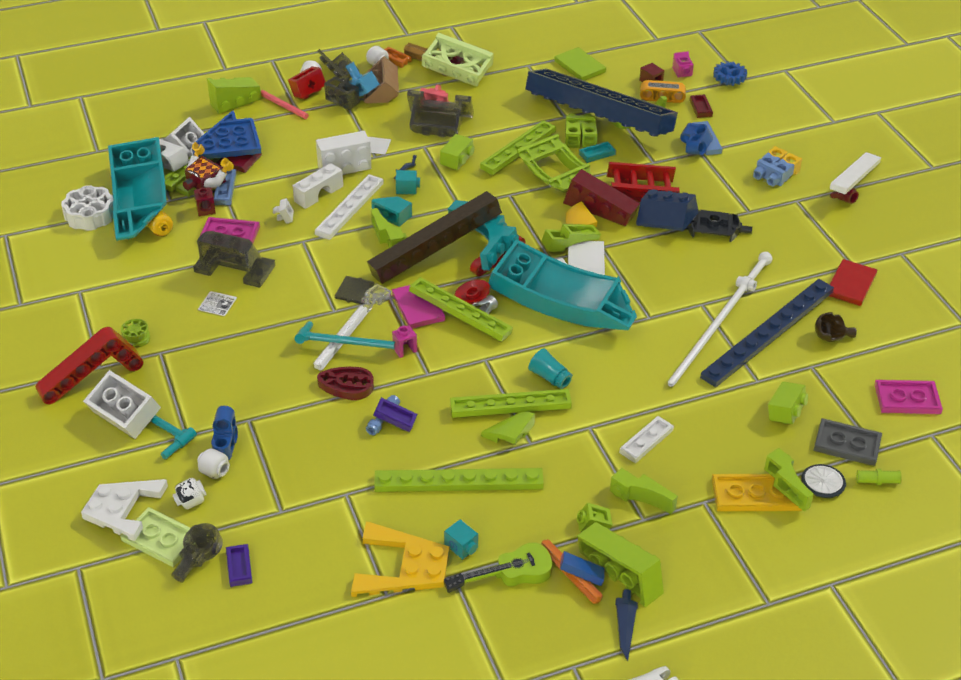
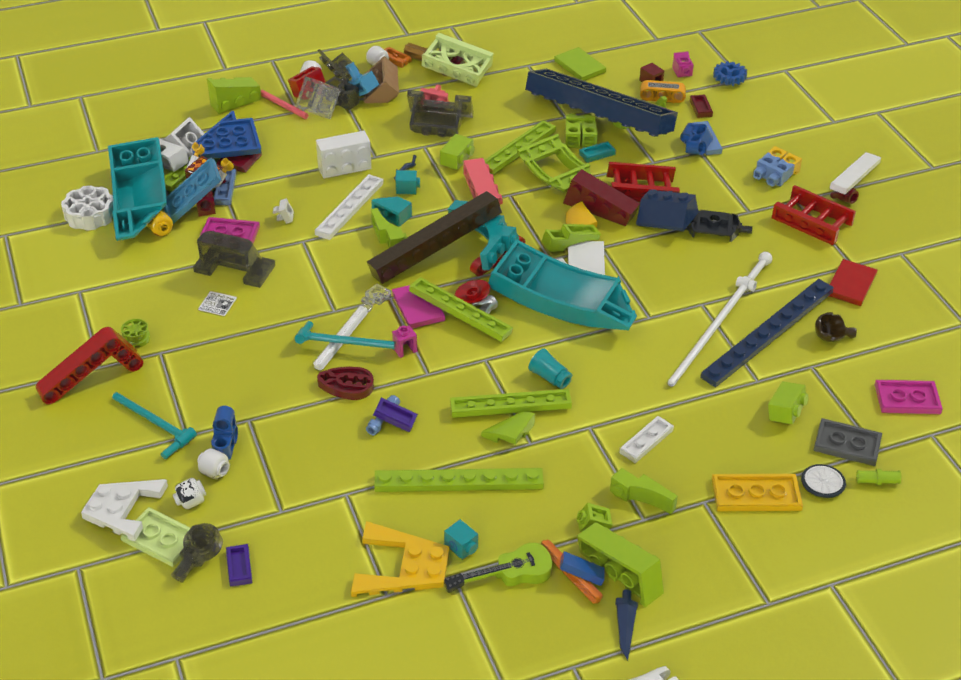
white brick [83,370,161,439] -> none
white arch [293,163,343,209] -> none
clear smoke piece [335,276,375,305] -> none
white sticker [368,137,391,155] -> none
lime slope [764,448,814,512] -> none
none -> dark azure tile [164,158,222,224]
none -> clear slope [295,76,341,119]
none -> coral brick [463,158,503,205]
none -> red fence [772,185,856,245]

